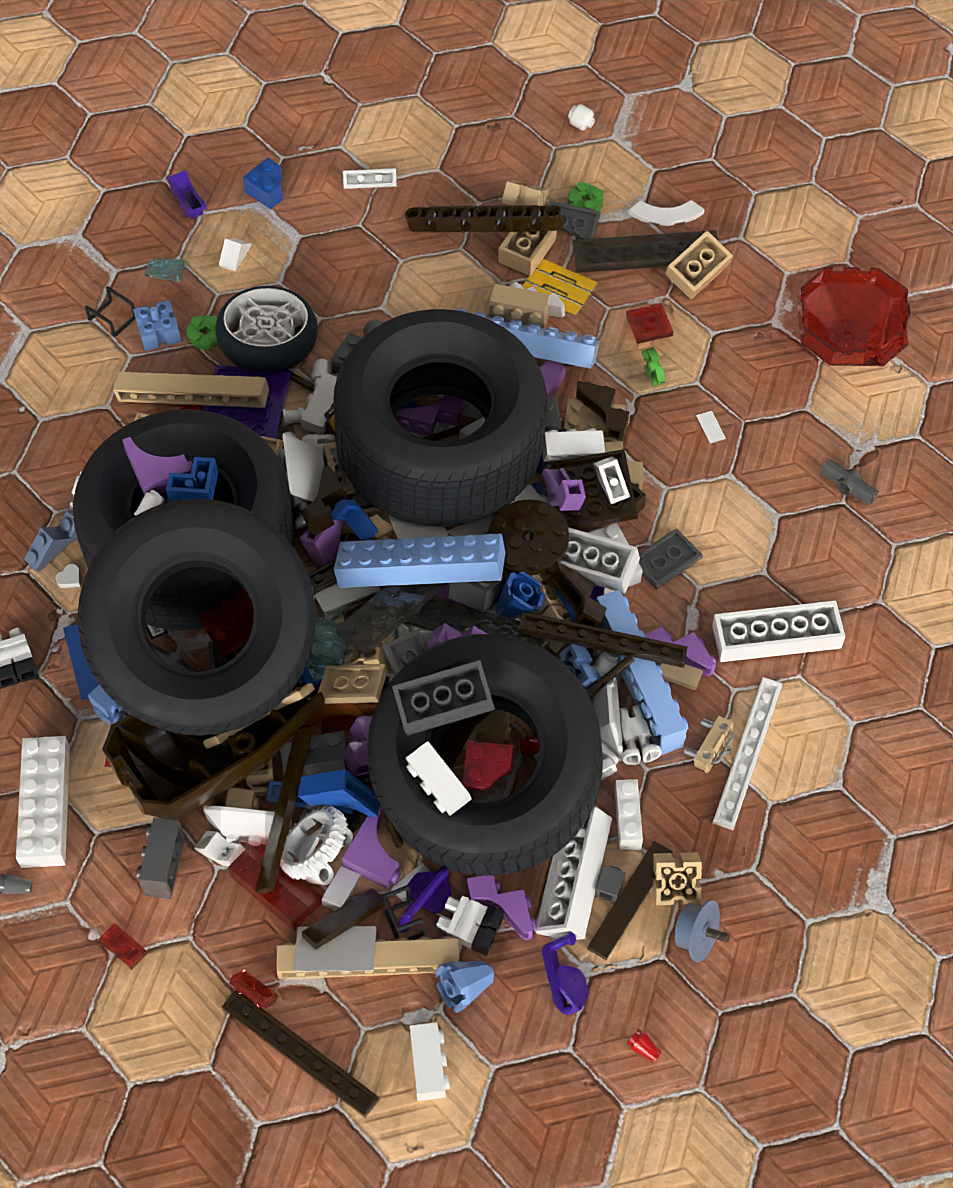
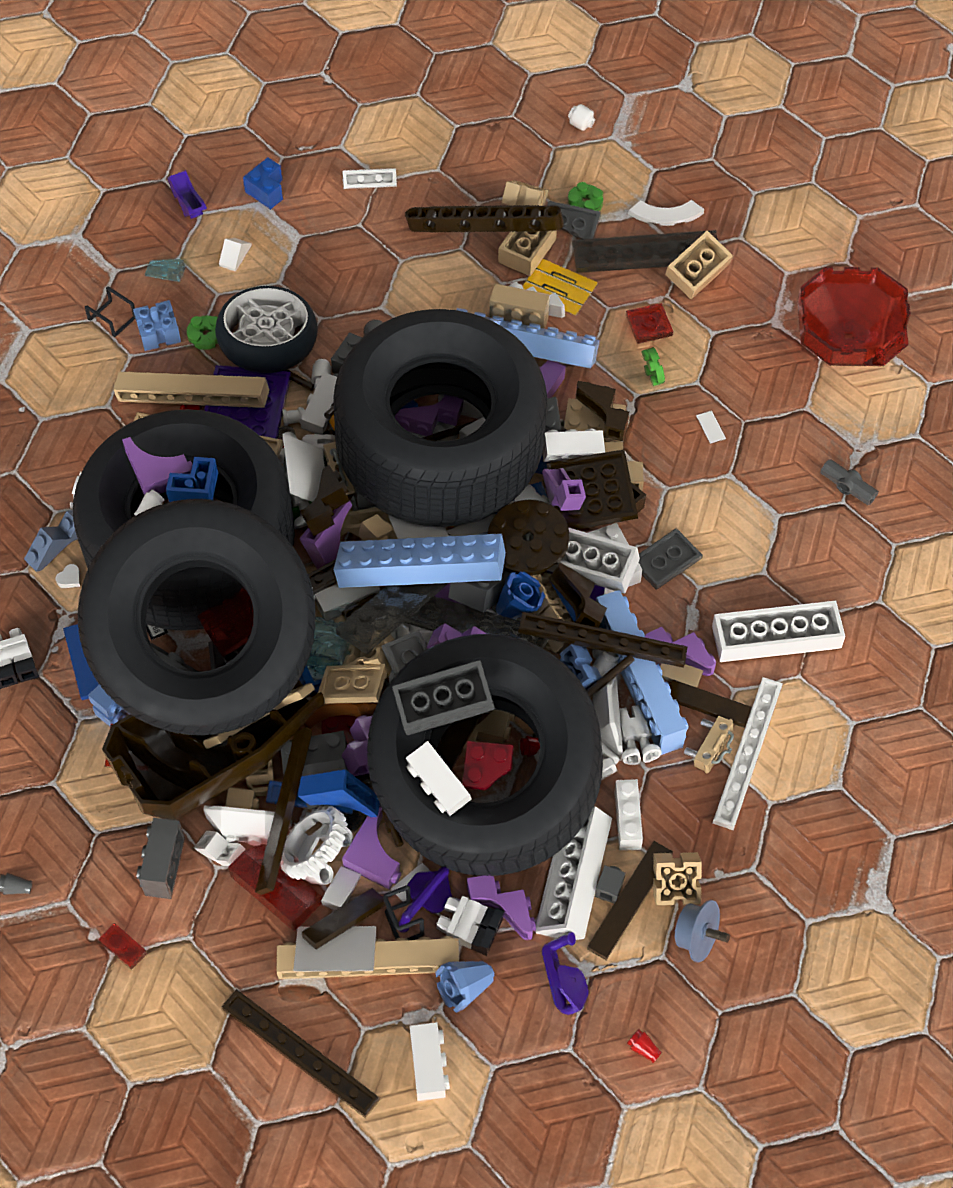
white brick [16,736,70,868] -> none
clear red plate [229,970,279,1009] -> none
blue bracket [330,499,379,541] -> none
white slope [593,456,630,504] -> none
none -> dark brown tile [670,679,752,728]

